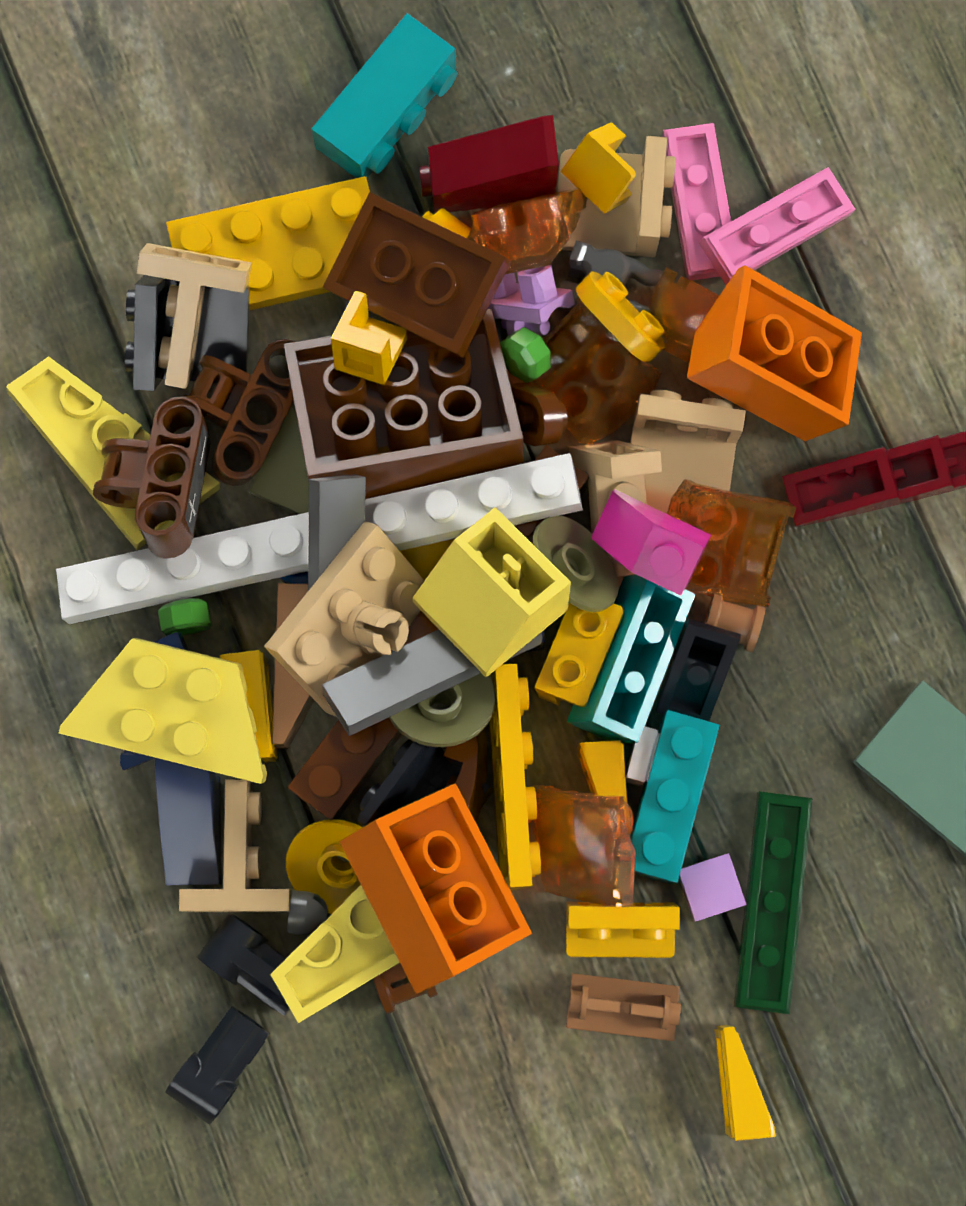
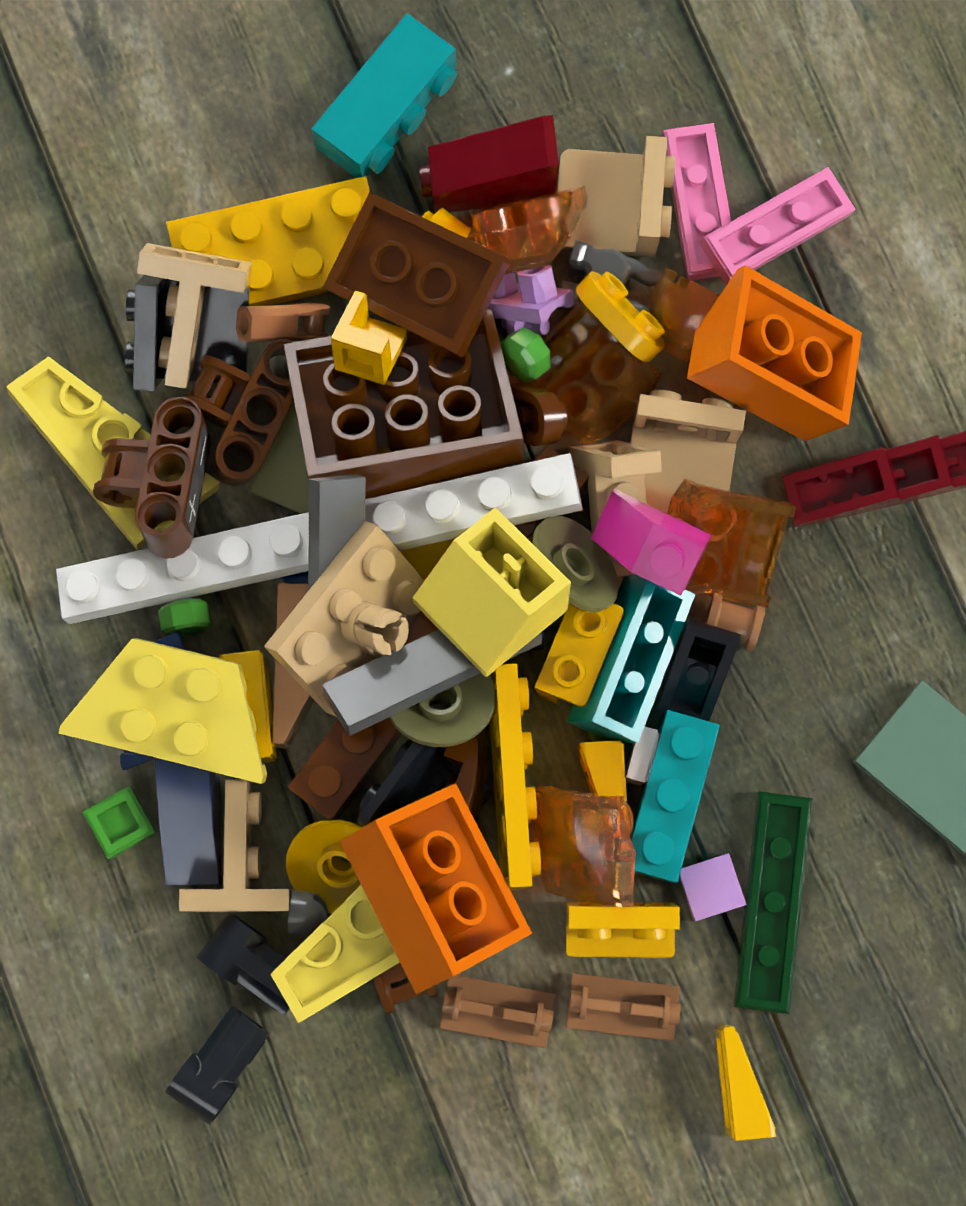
yellow panel [560,122,636,214] -> none
none -> bright green tile [82,786,157,860]
none -> nougat bar [236,303,330,342]
none -> medium nougat hinge [439,975,556,1048]

